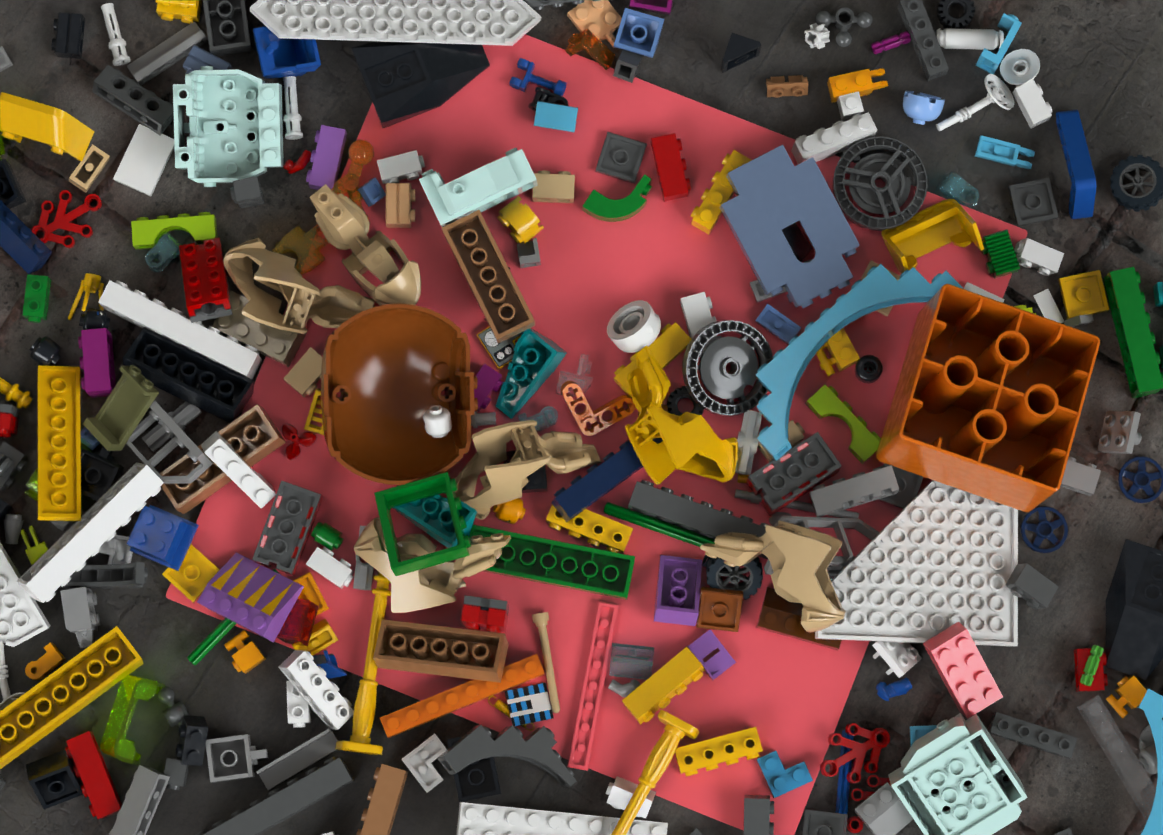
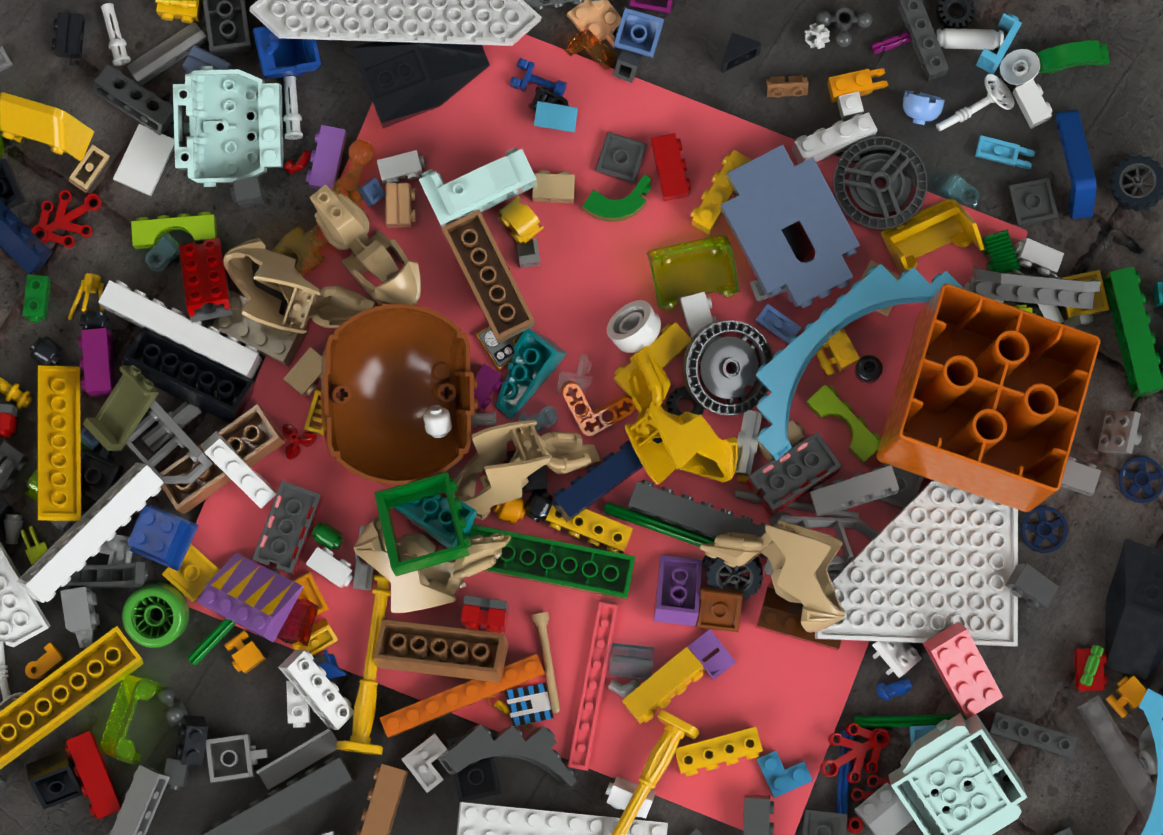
none -> bright green wheel [122,582,190,648]
none -> black head [524,490,553,522]
none -> clear neon green windscreen [646,235,740,310]
none -> green axle [853,714,978,728]
none -> light grey plate [969,265,1101,309]
none -> green arch [1036,40,1110,74]

